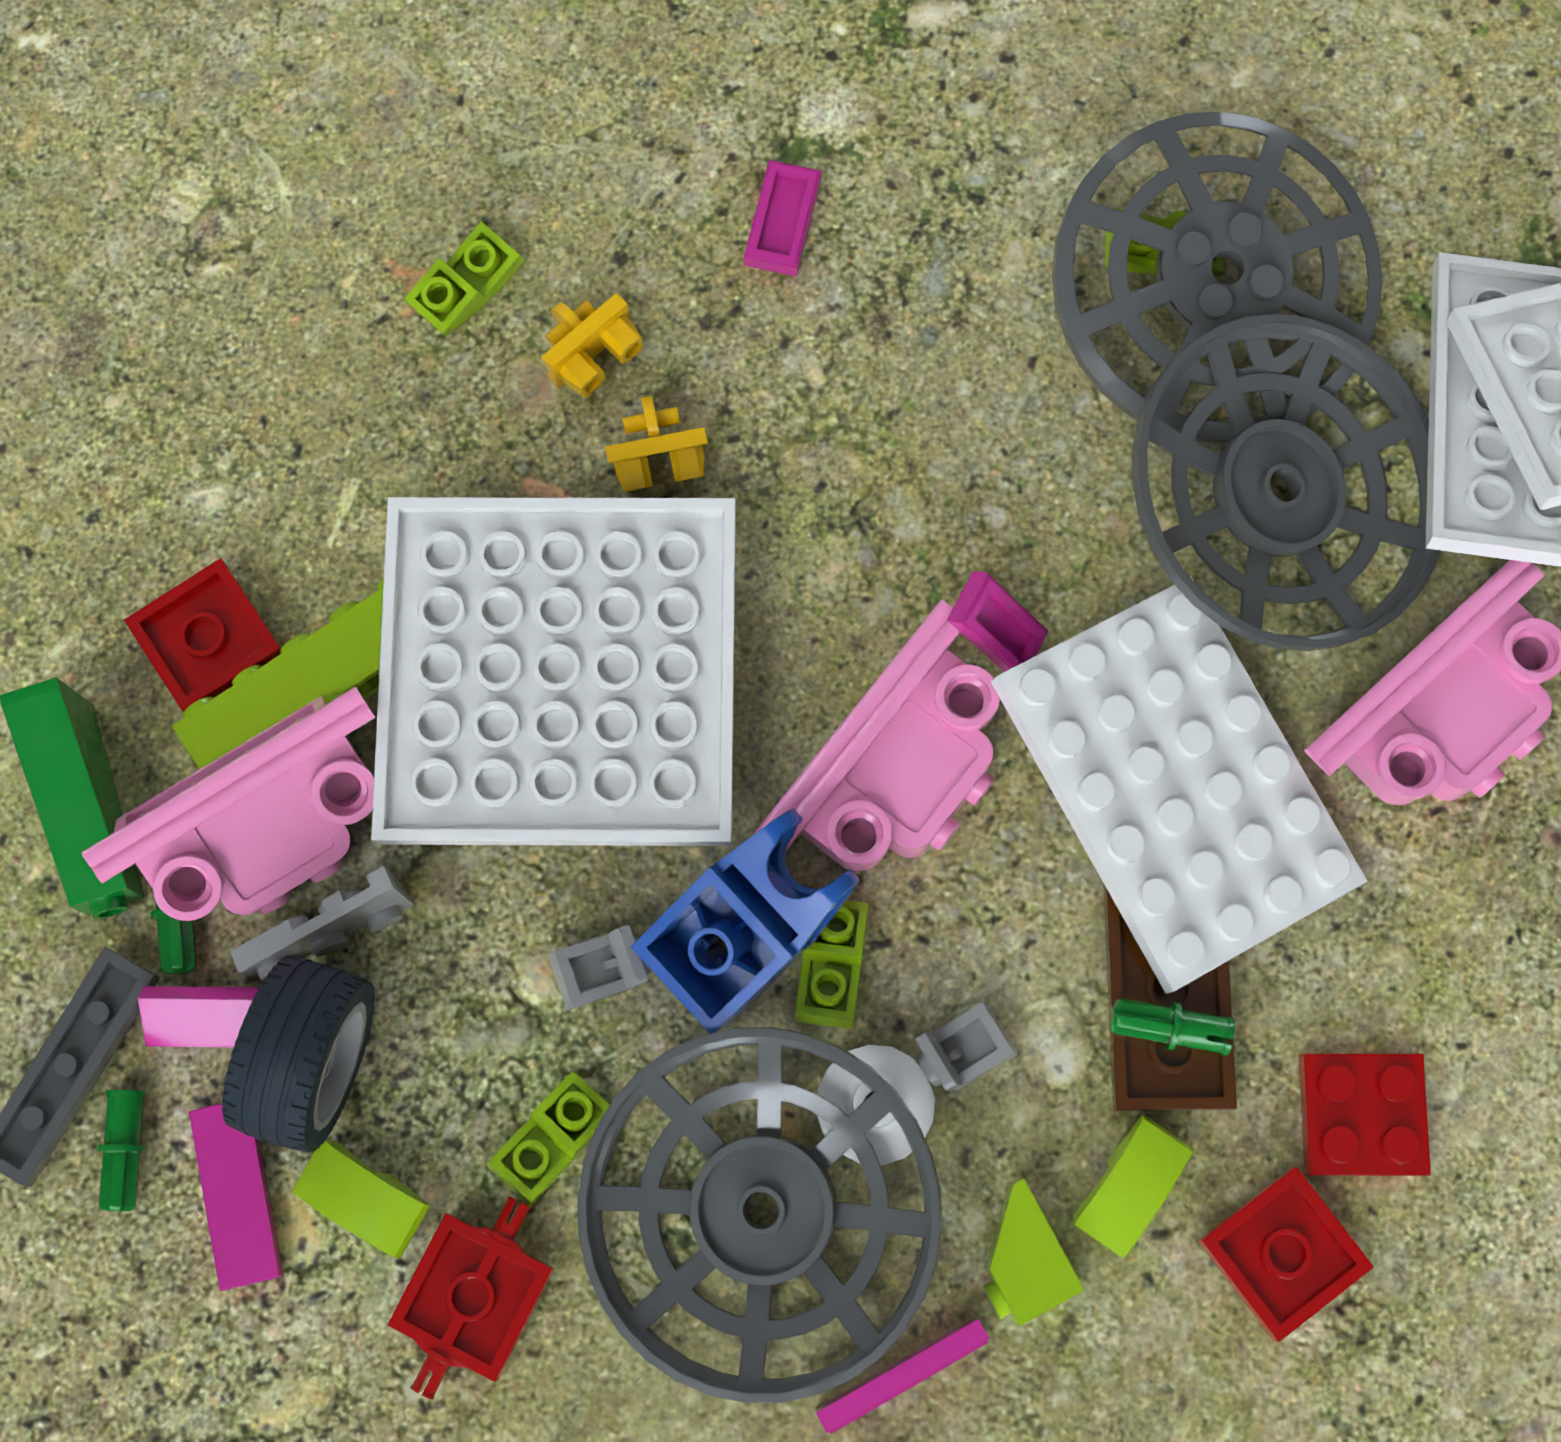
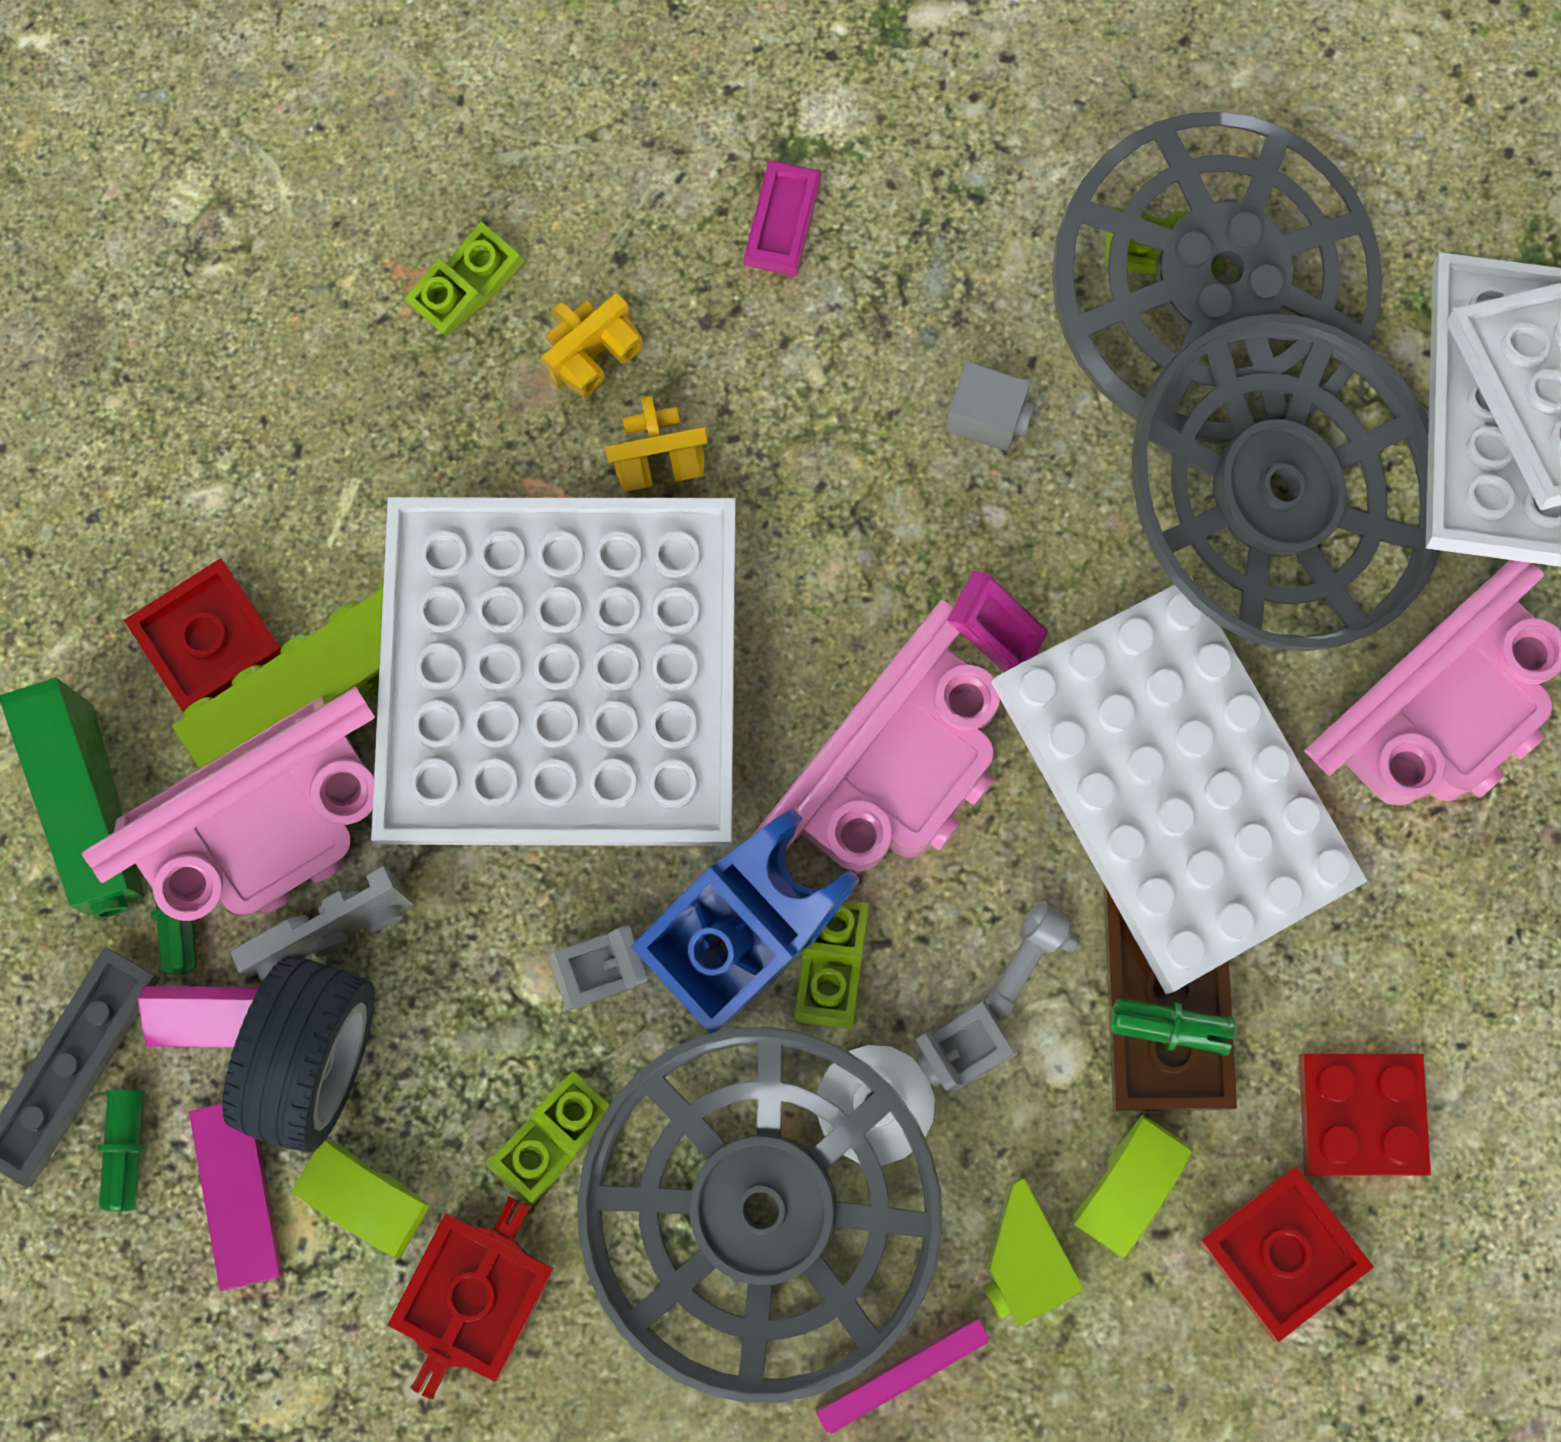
none -> light grey brick [945,361,1036,452]
none -> light grey piece [985,901,1080,1017]

